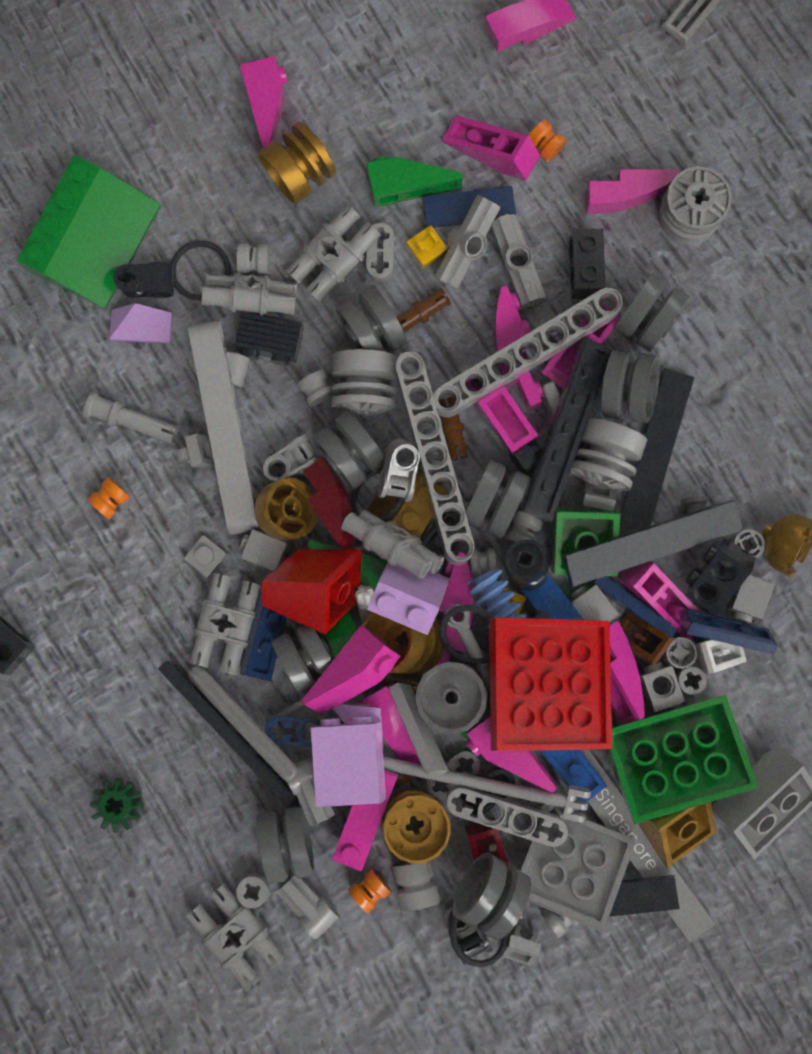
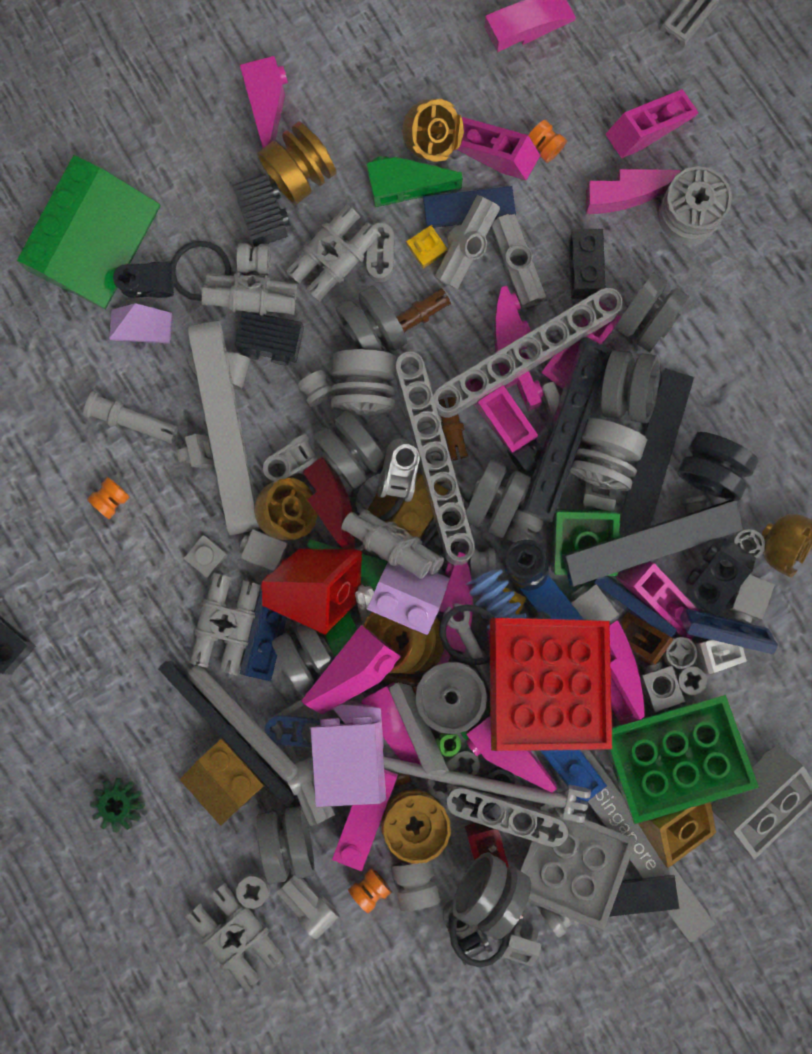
none -> pearl gold slope [179,738,265,826]
none -> black brick [232,173,291,247]
none -> pearl gold cylinder [402,98,464,162]
none -> bright green pin [436,733,461,756]
none -> dark pink slope [605,89,699,158]
none -> black wheel [677,432,759,501]

